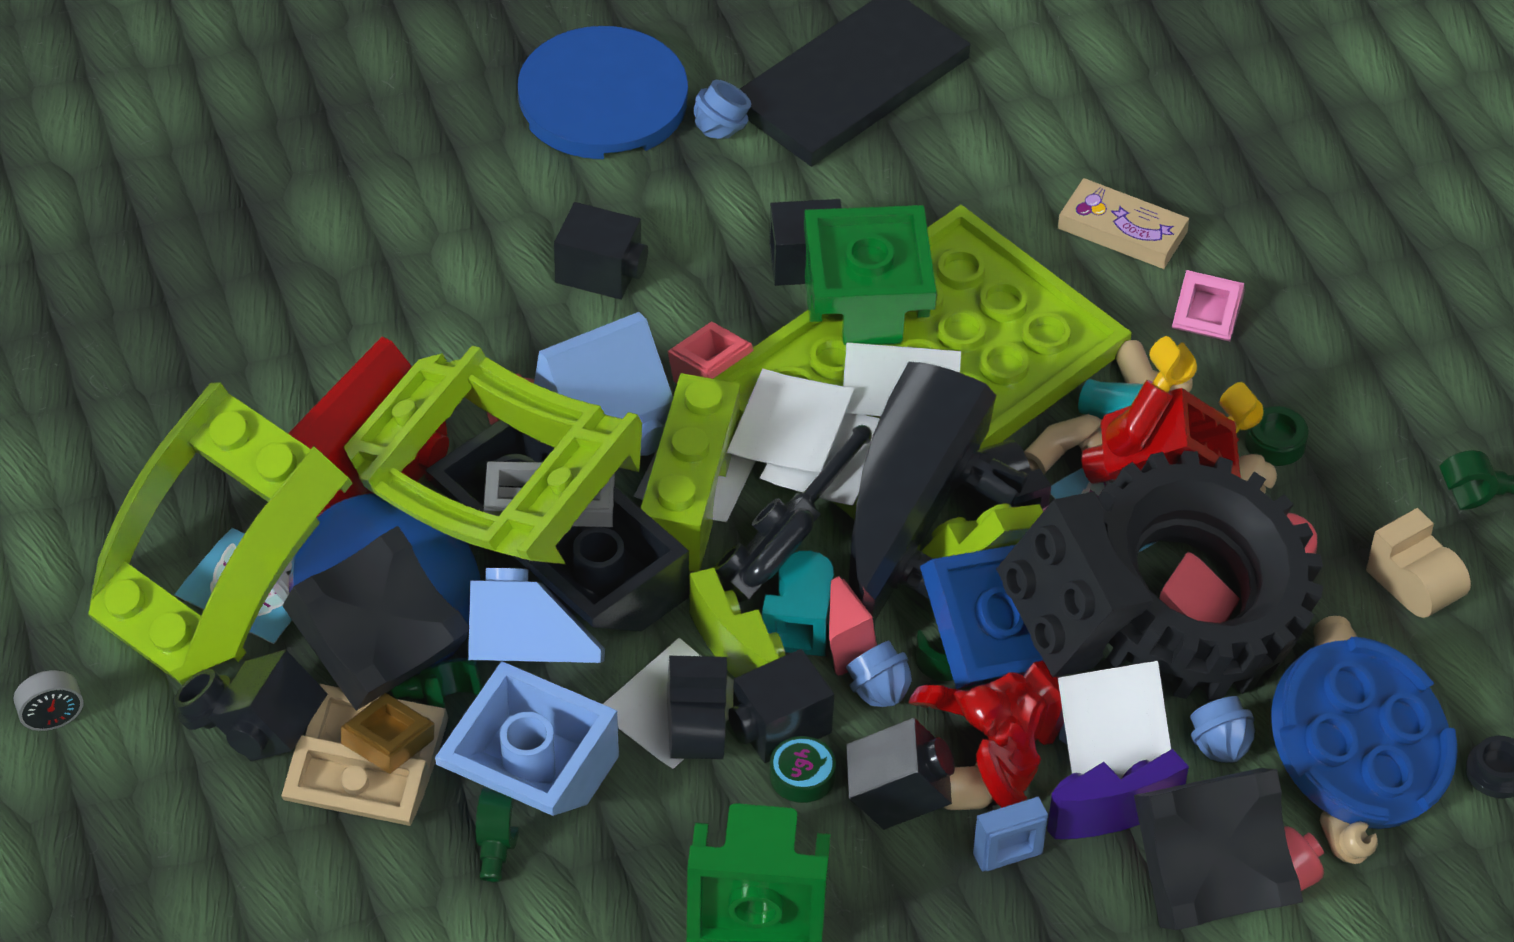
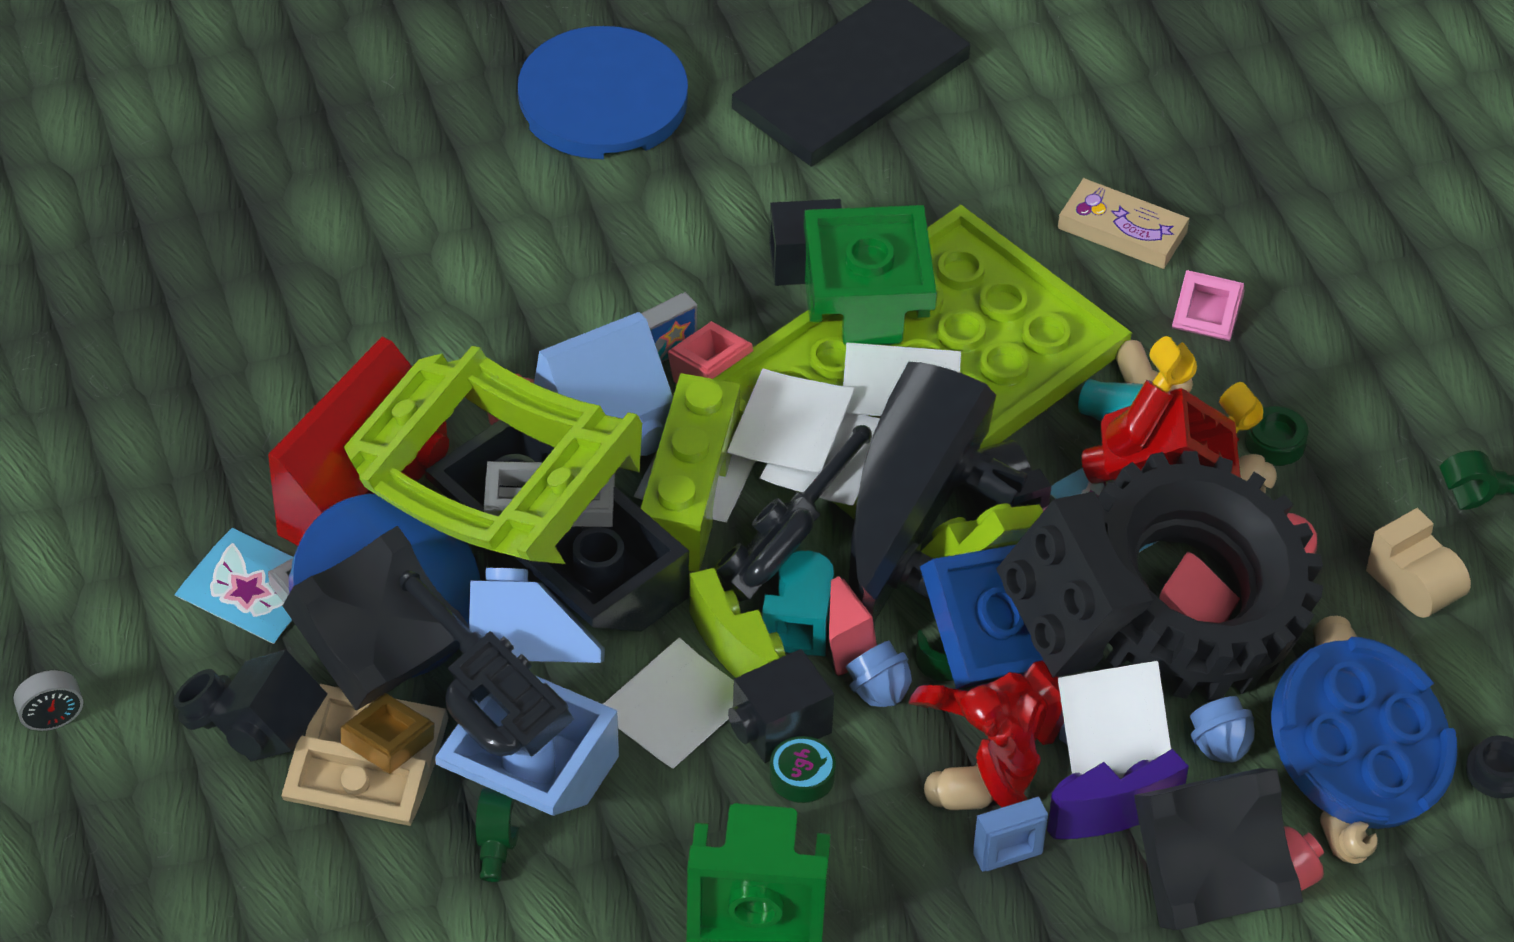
lime wedge [88,382,352,685] -> none
dark green piece [392,658,483,709] -> none
black brick [554,202,648,300] -> none
black leg [667,655,727,760] -> none
medium blue plate [694,80,751,139] -> none
black brick [847,718,955,830] -> none
tan arm [1024,414,1102,474] -> none
none -> black piece [399,570,574,757]
none -> tile [641,292,697,363]

